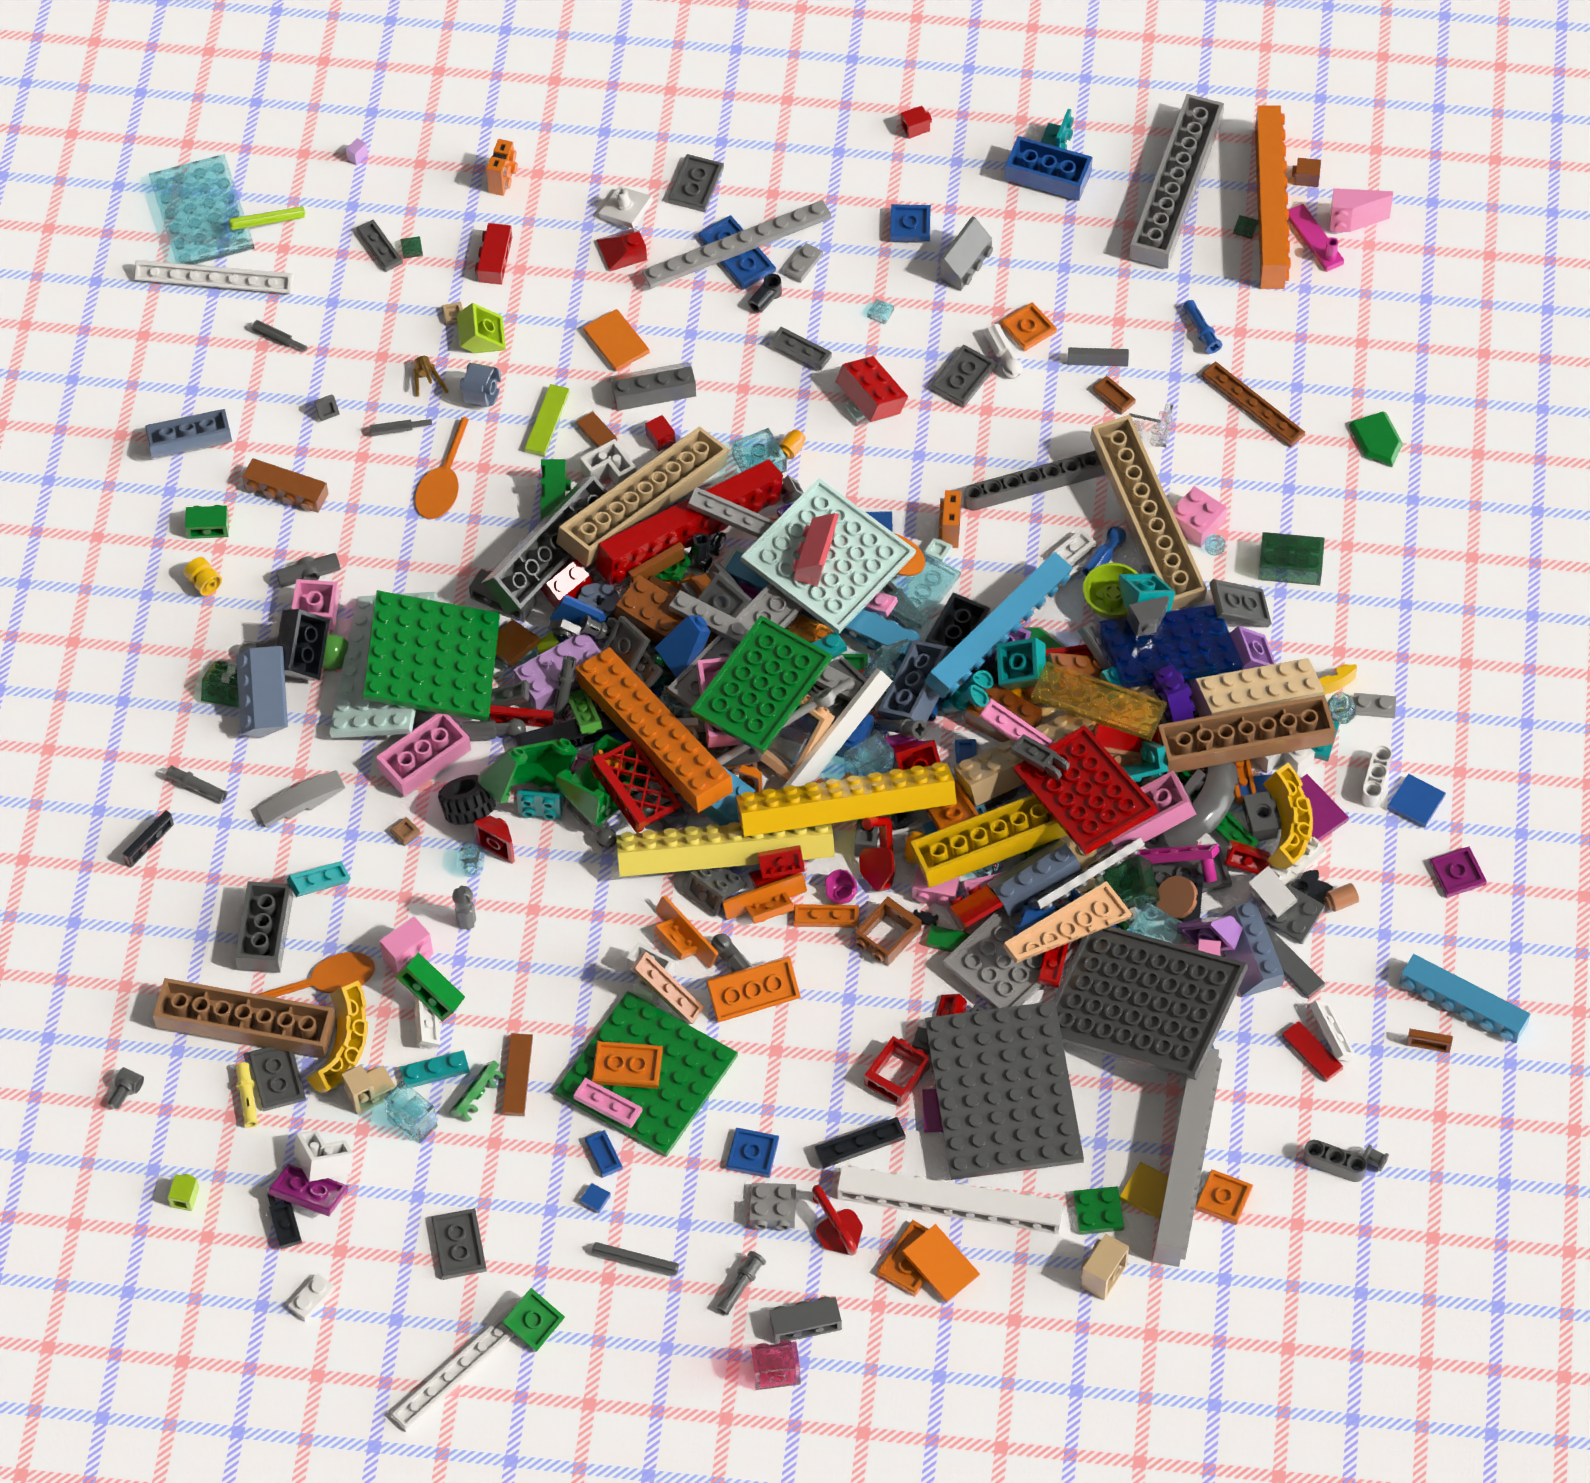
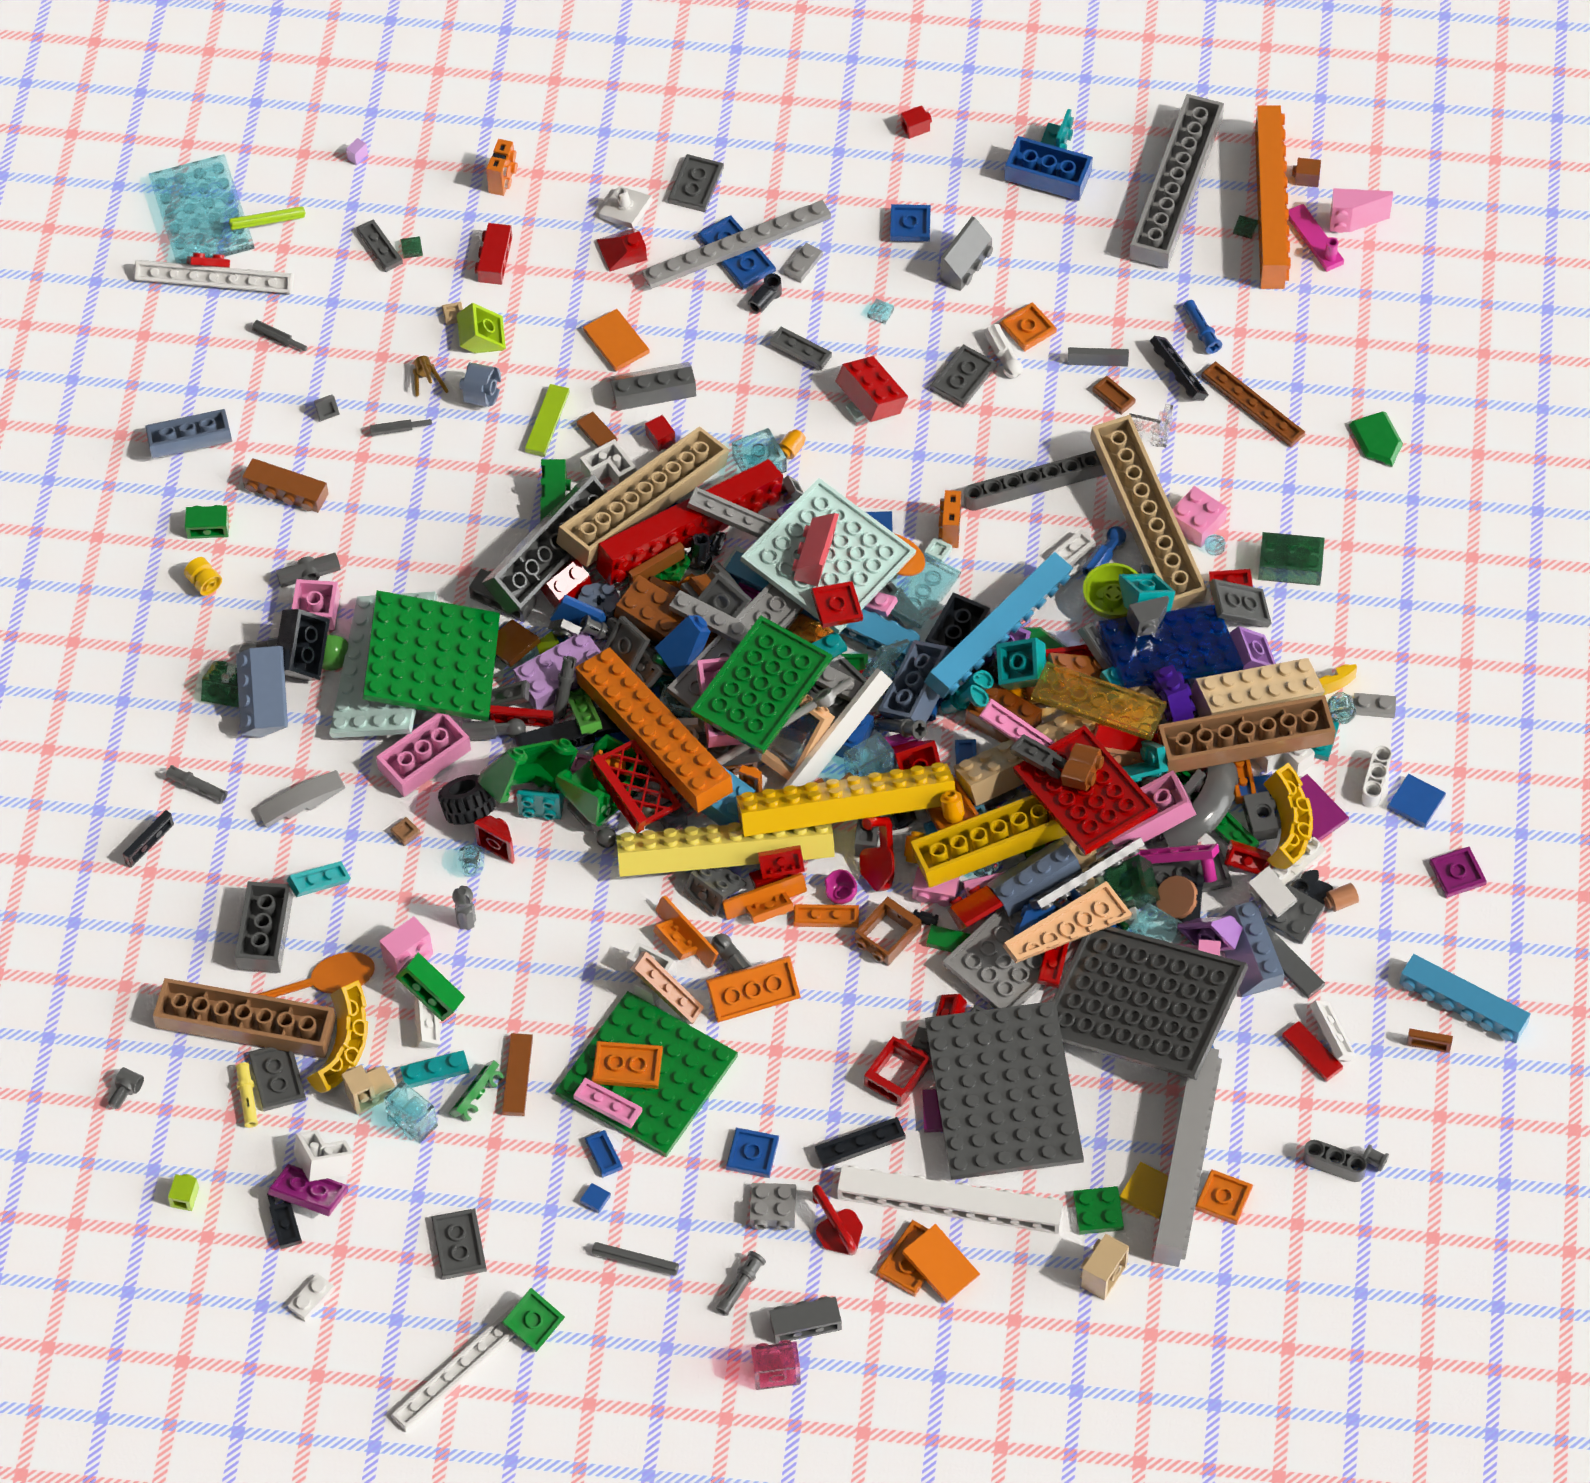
orange piece [415,416,469,519] -> none
none -> red plate [186,252,230,268]
none -> red plate [811,581,863,628]
none -> light orange brick [940,790,965,823]
none -> dark orange brick [1061,743,1104,791]
none -> black plate [1150,335,1209,400]
none -> red plate [1209,569,1253,590]

